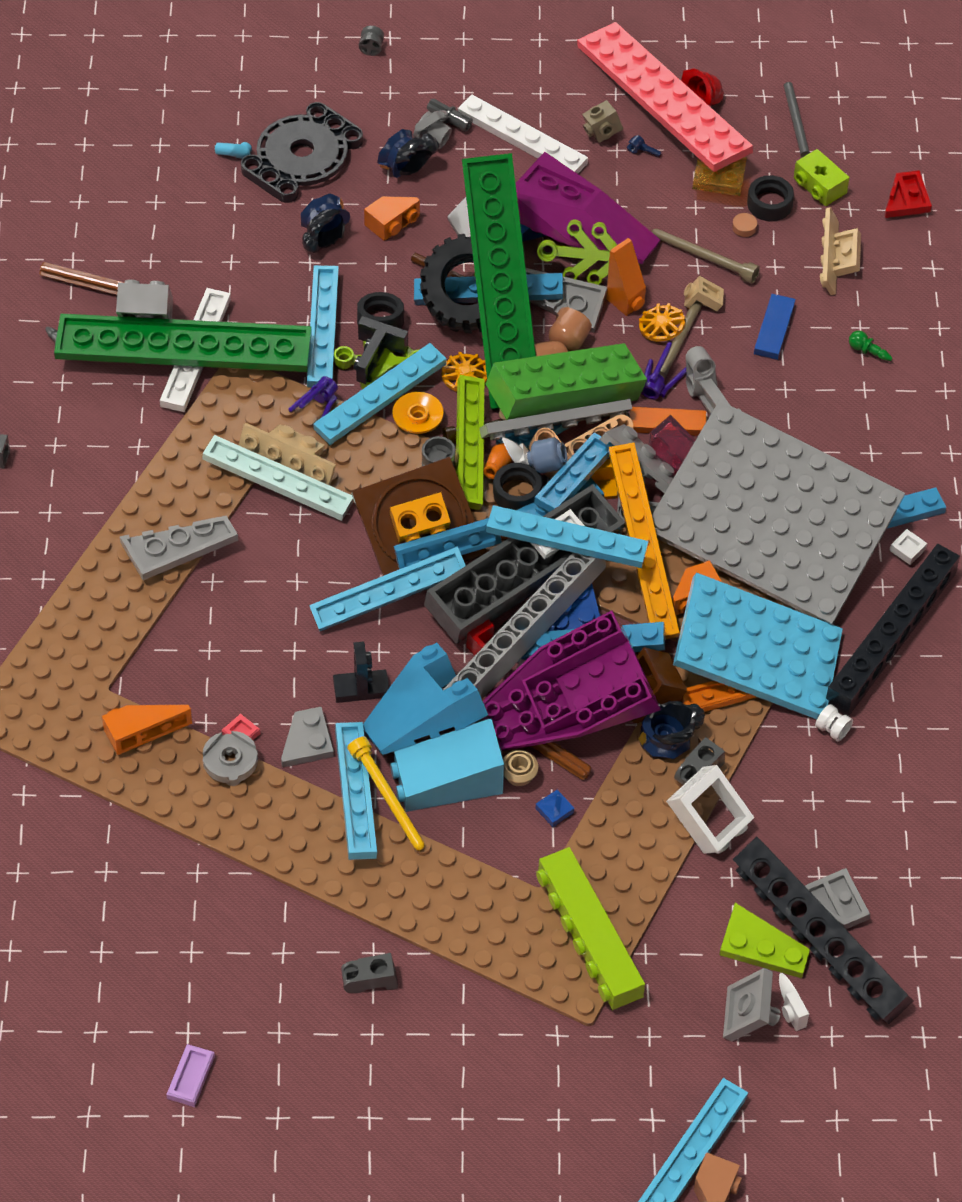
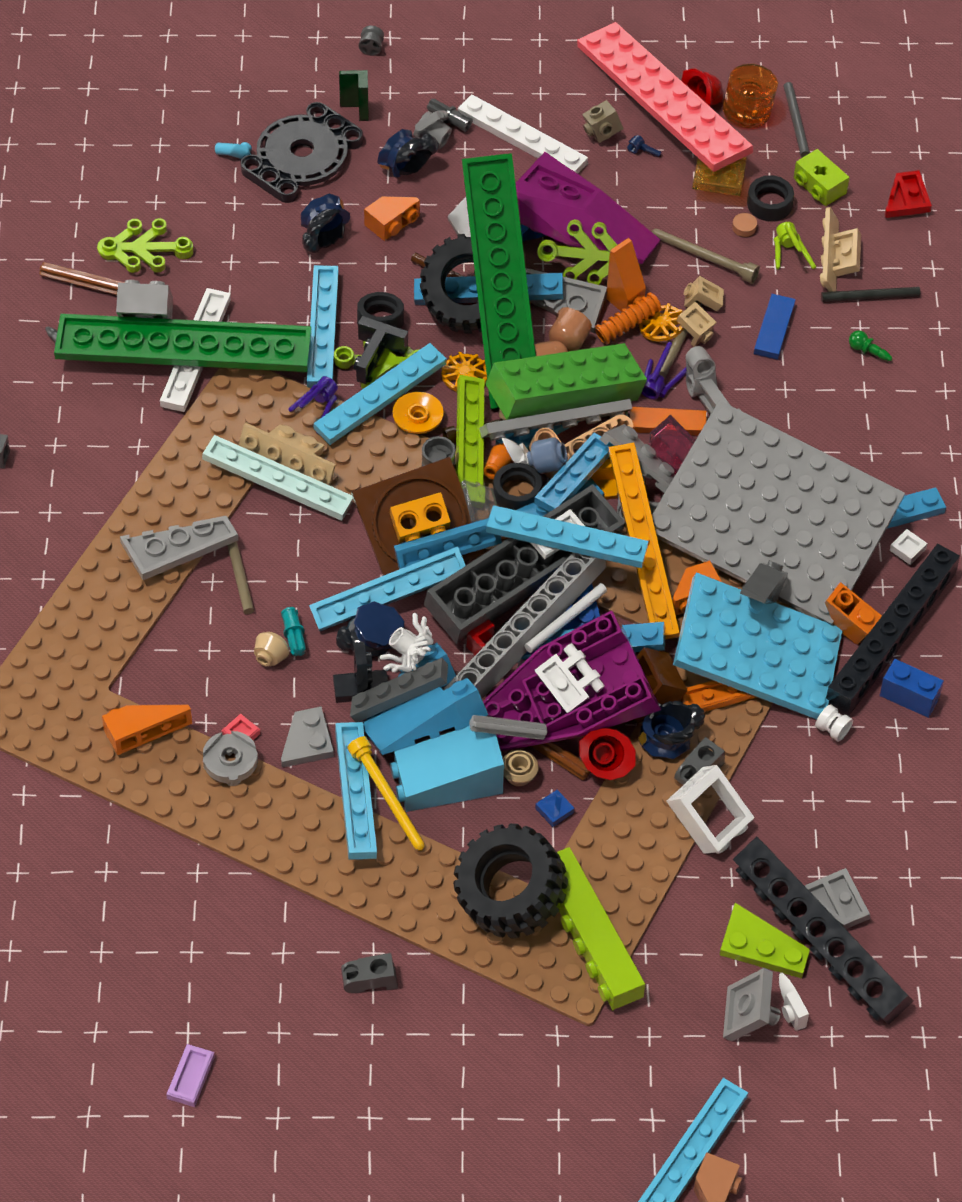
none -> lime plant [97,218,194,273]
none -> dark tan bar [227,525,254,614]
none -> tan cone [254,632,289,666]
none -> teal axle [281,607,306,656]
none -> dark blue piece [336,601,405,658]
none -> dark green panel [339,70,369,121]
none -> dark grey plate [350,658,448,722]
none -> white animal [379,613,434,673]
none -> black tyre [453,823,568,938]
none -> clear piece [461,480,497,523]
none -> light grey axle [469,715,547,740]
none -> white bar [524,583,607,653]
none -> white plate [535,643,605,713]
none -> red piece [579,728,636,780]
none -> orange piece [595,292,662,345]
none -> tan bracket [676,302,716,347]
none -> clear orange wheel [722,64,778,128]
none -> dark grey slope [740,560,788,604]
none -> lime plant [773,222,816,269]
none -> pearl dark grey bar [821,287,920,302]
none -> orange slope [824,582,882,645]
none -> blue brick [880,659,944,718]

